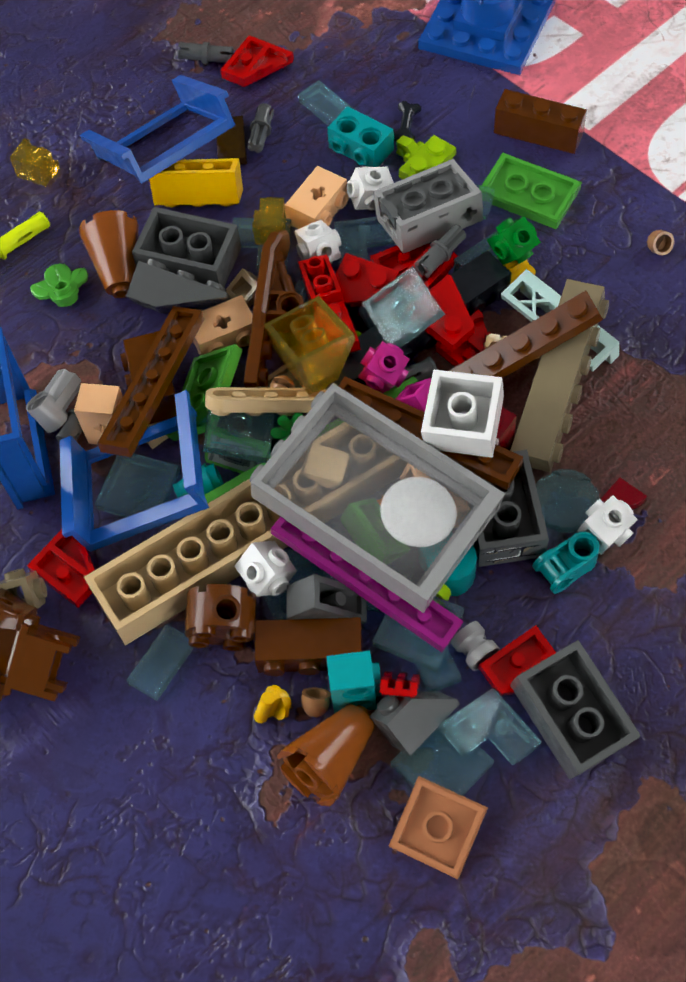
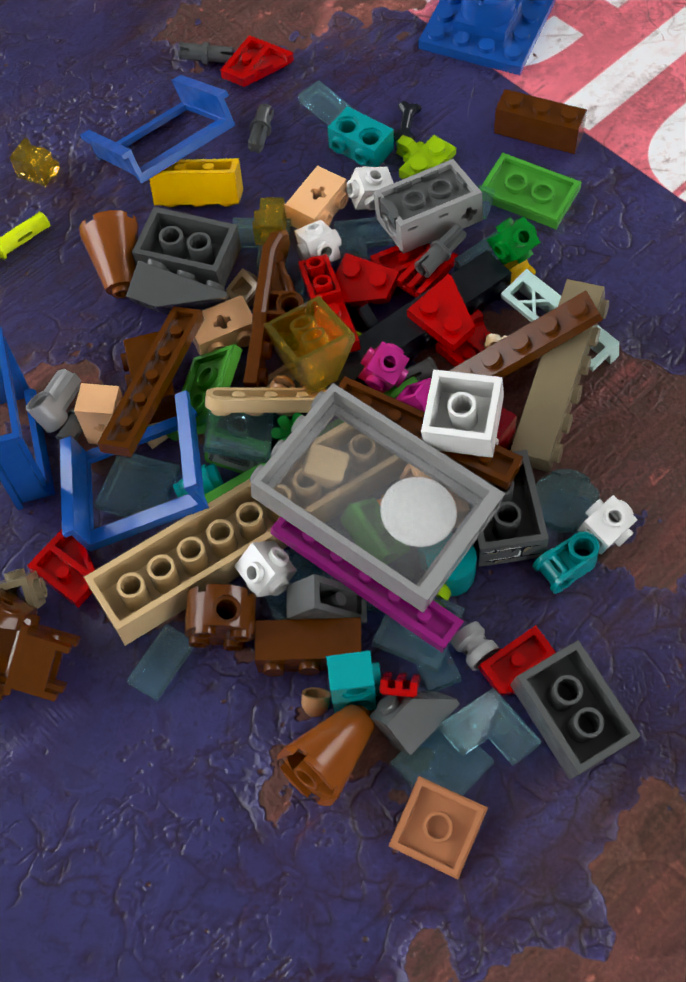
bright green plate [30,264,88,307] -> none
dark brown tile [216,115,247,165] -> none
yellow plate [254,685,291,723] -> none
clear light blue tile [362,266,445,348] -> none
dark red tile [601,477,647,509] -> none
medium nougat hinge [647,230,674,256] -> none

